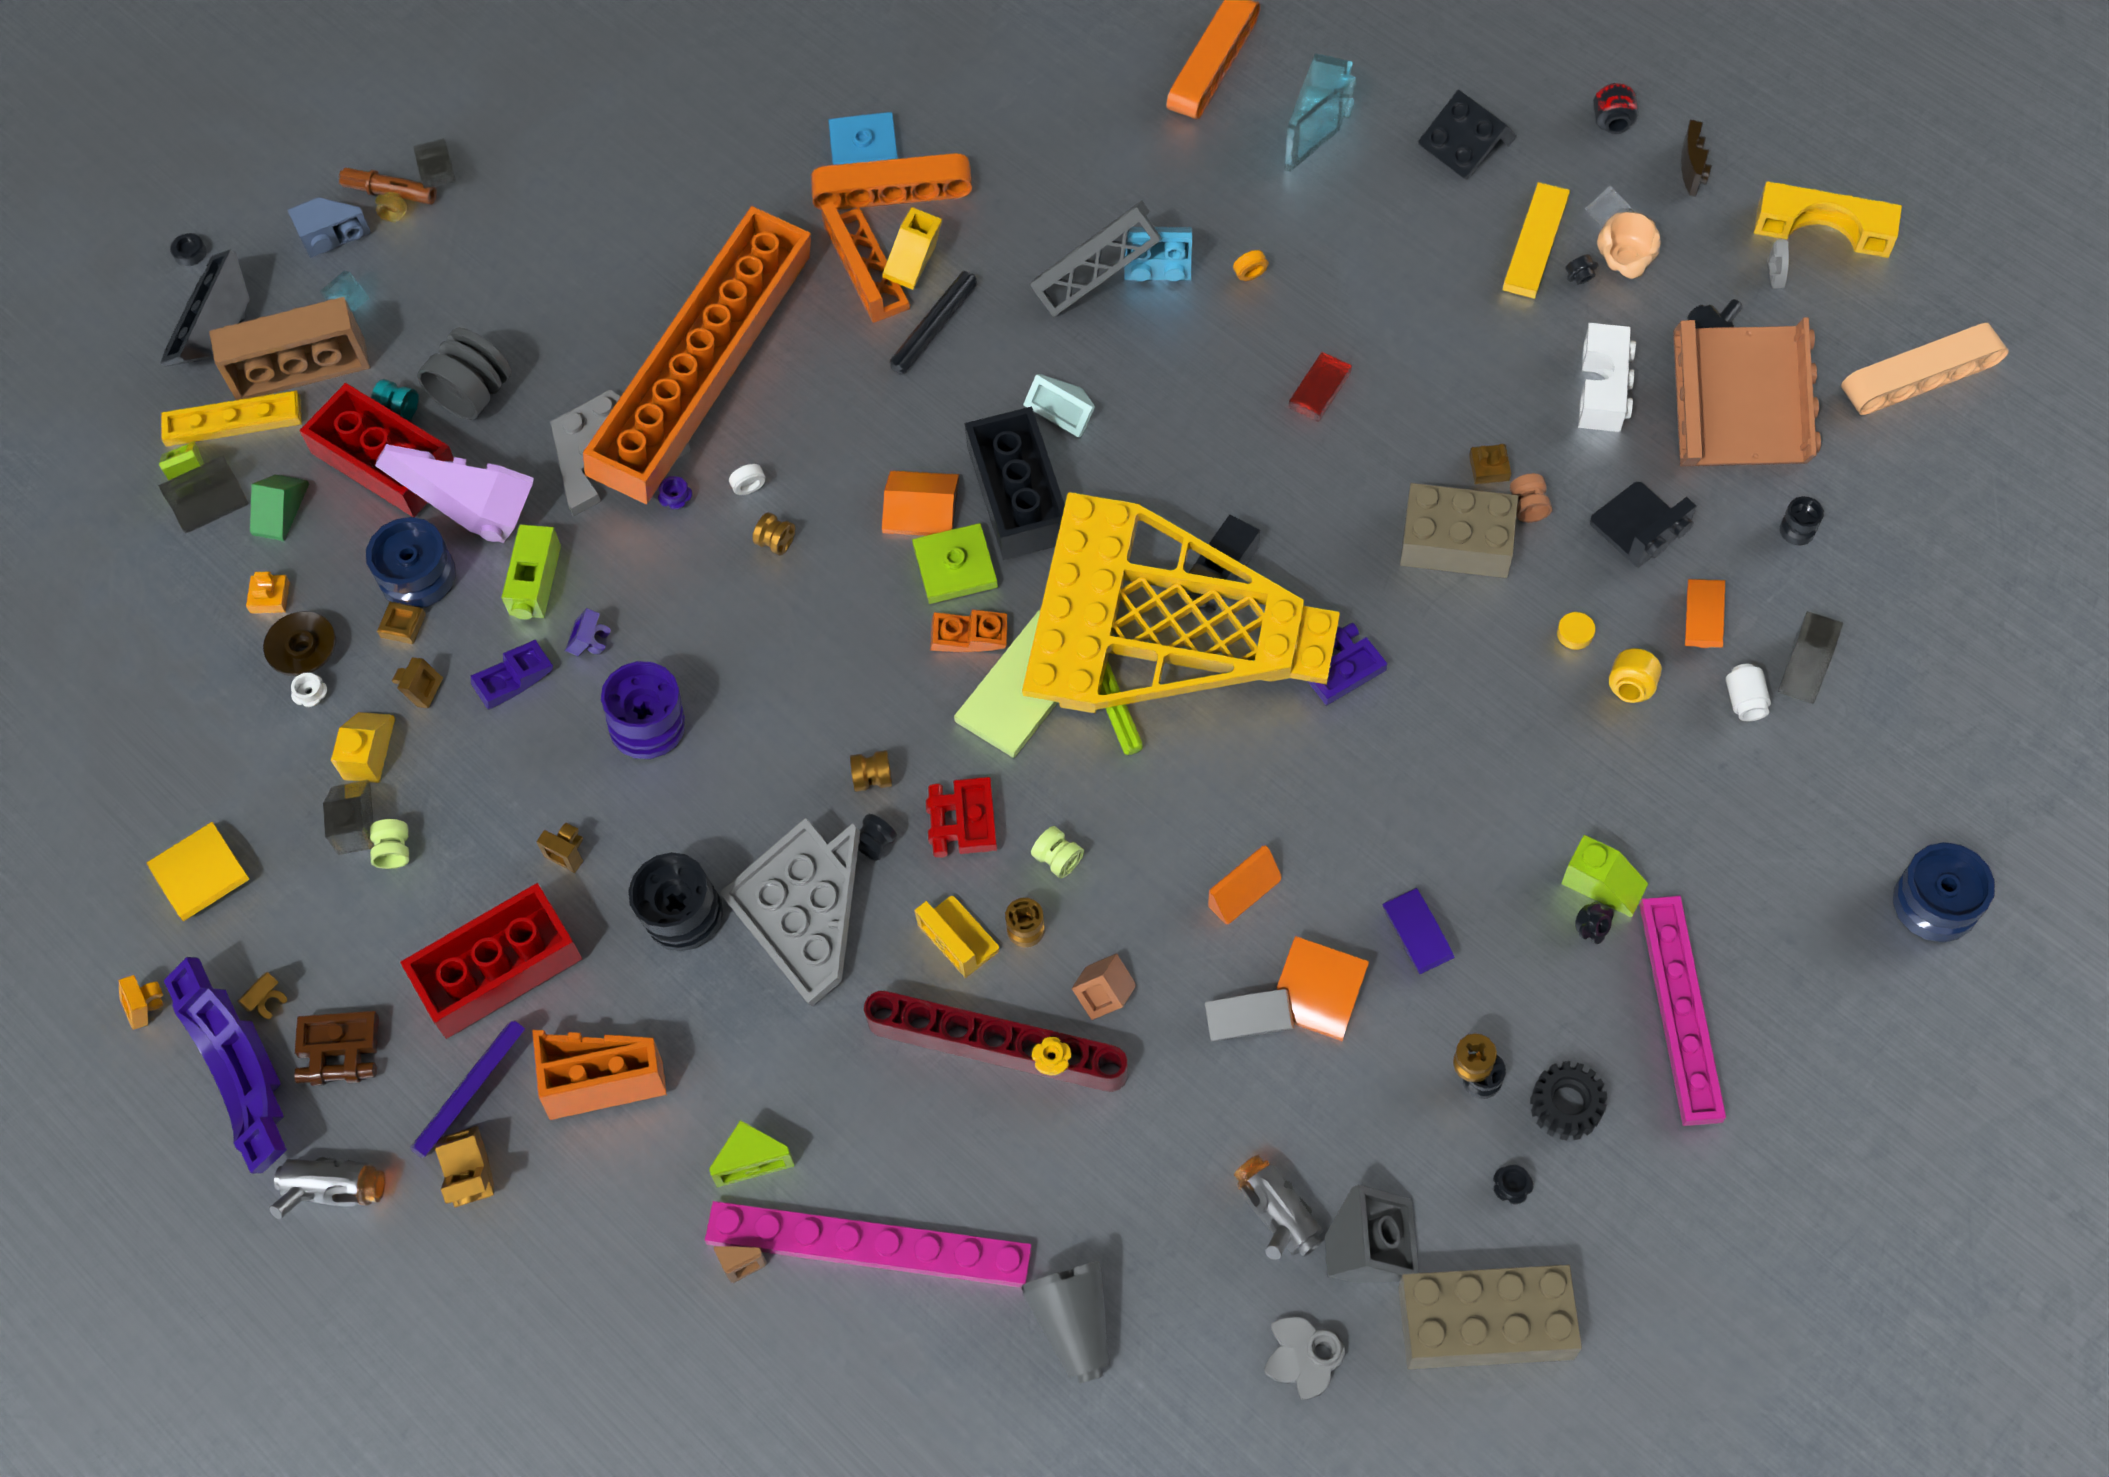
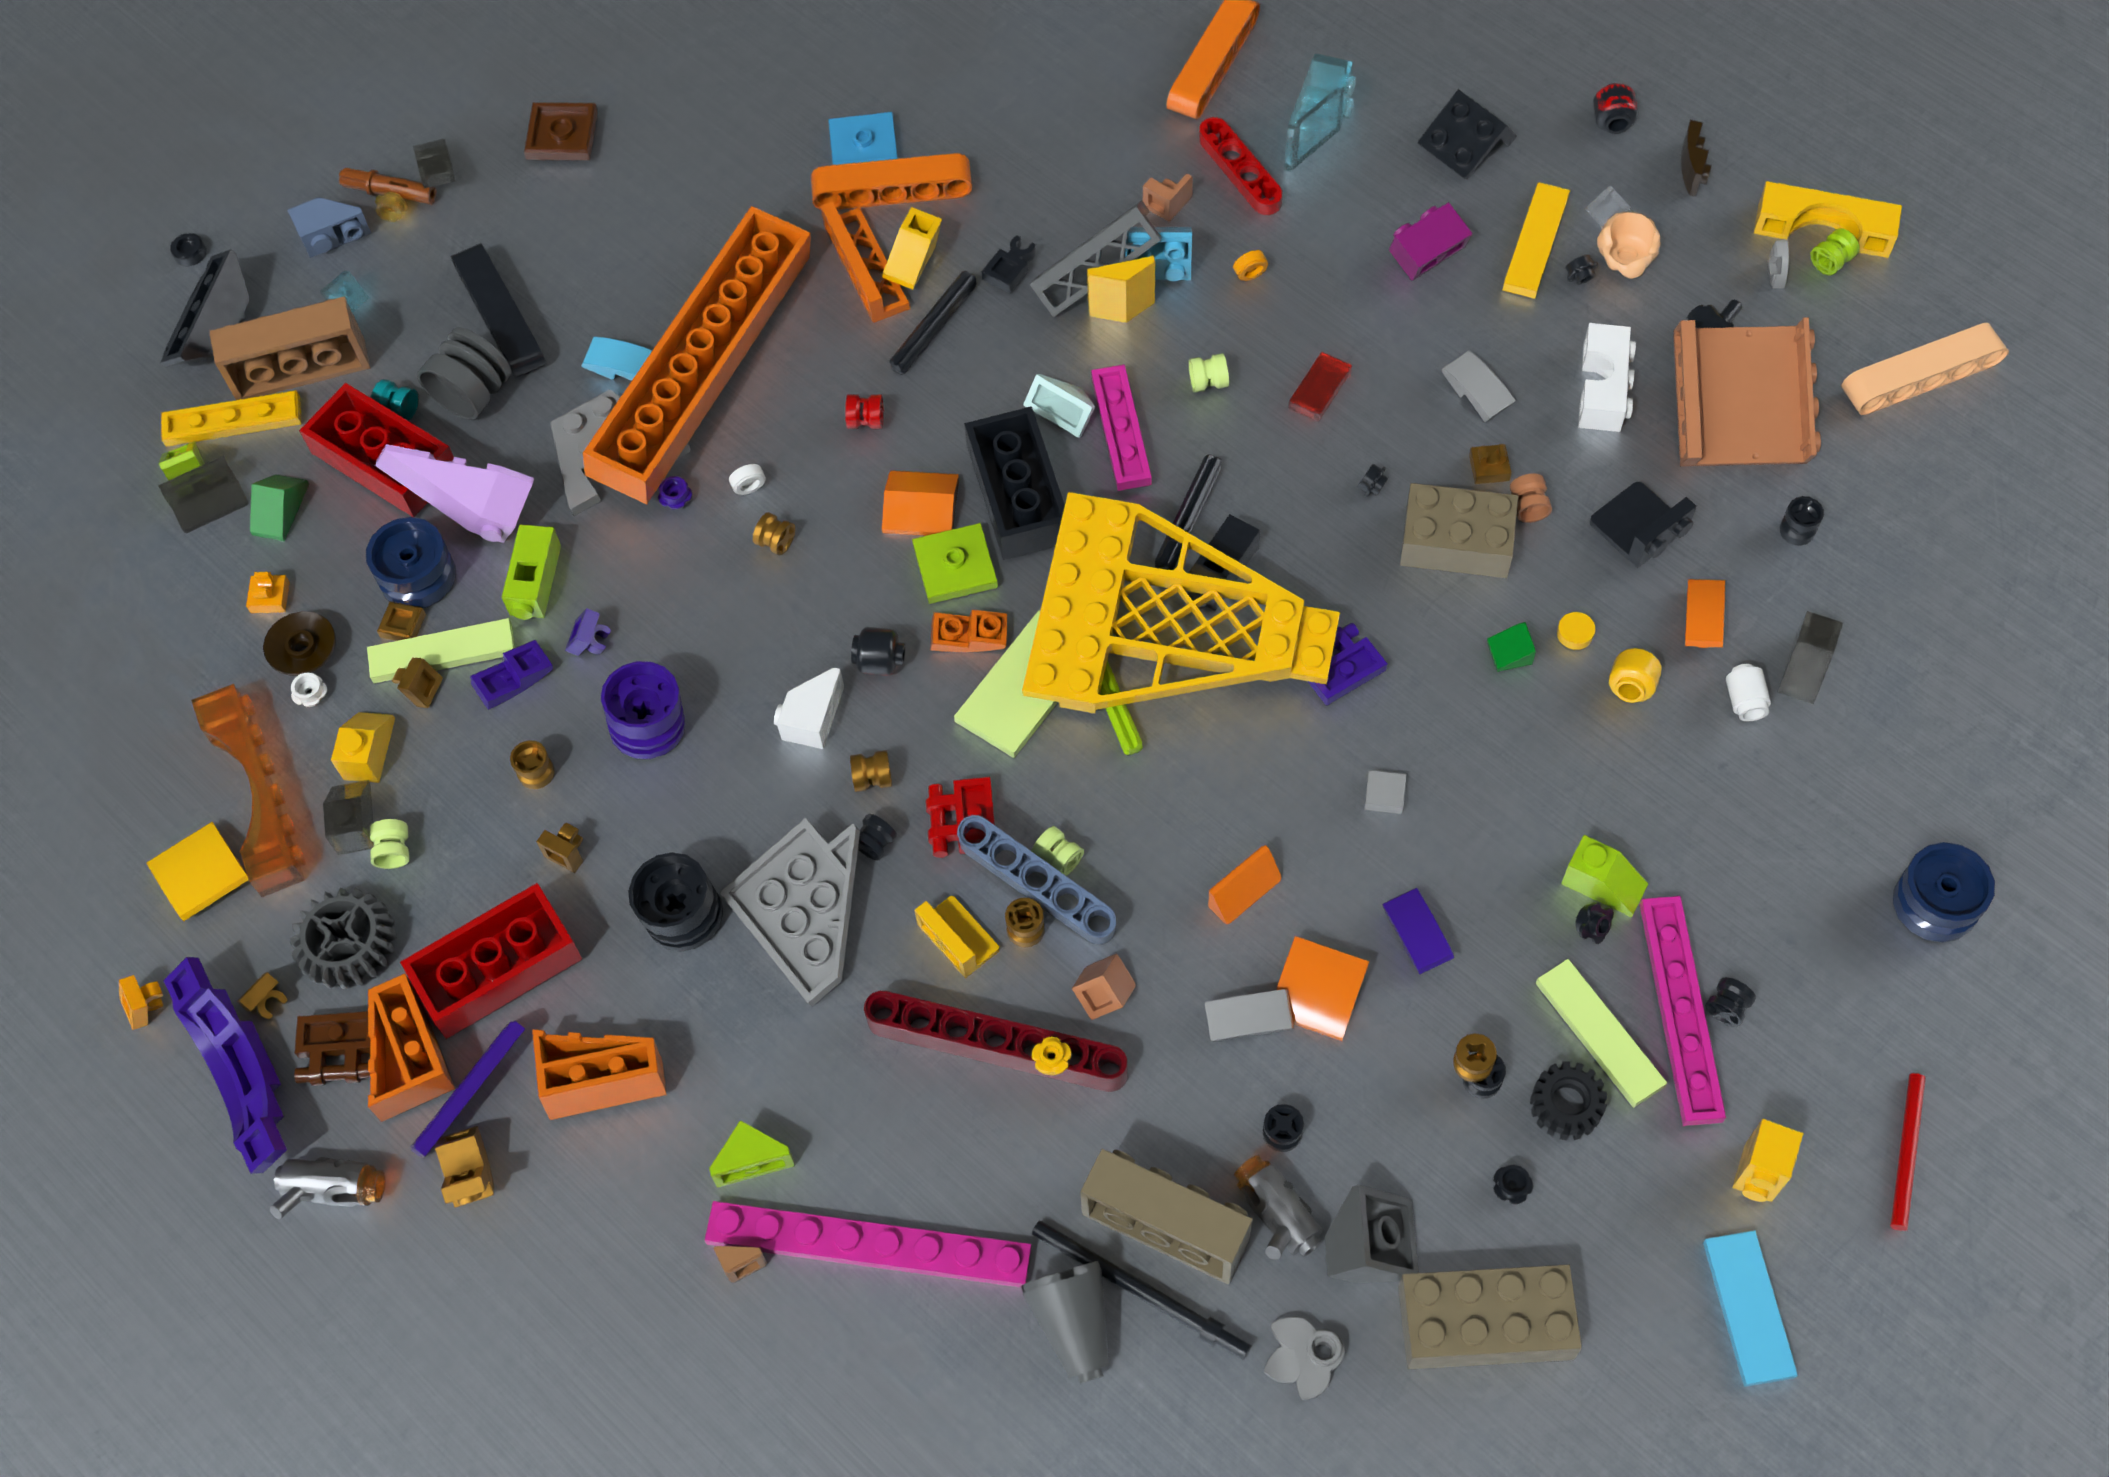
none -> clear orange arch [191,684,306,897]
none -> dark grey gear [289,887,397,990]
none -> yellowish green tile [367,618,515,684]
none -> orange wedge [368,973,455,1122]
none -> black beam [451,243,547,378]
none -> pearl gold wheel [510,740,555,789]
none -> reddish brown plate [524,102,598,160]
none -> medium azure slope [581,337,652,381]
none -> white slope [774,668,844,749]
none -> red wheel [845,394,884,429]
none -> black head [851,627,905,676]
none -> sand blue beam [957,815,1116,945]
none -> black plate [981,235,1036,294]
none -> black bar [1032,1220,1252,1360]
none -> dark tan brick [1080,1149,1252,1285]
none -> yellow slope [1087,256,1155,323]
none -> dark pink plate [1091,364,1152,491]
none -> nougat panel [1143,174,1193,222]
none -> black axle [1155,454,1222,570]
none -> yellowish green wheel [1189,353,1229,393]
none -> red beam [1199,117,1282,215]
none -> black wheel [1262,1104,1304,1152]
none -> black plate [1357,464,1388,497]
none -> light grey tile [1364,770,1406,814]
none -> magenta brick [1389,202,1473,281]
none -> light grey slope [1441,351,1516,422]
none -> green slope [1487,622,1536,672]
none -> yellowish green tile [1535,959,1667,1108]
none -> medium azure piece [1703,1231,1798,1387]
none -> black wheel [1705,977,1756,1027]
none -> yellow brick [1732,1119,1803,1202]
none -> lime wheel [1810,228,1860,275]
none -> red bar [1890,1073,1926,1231]

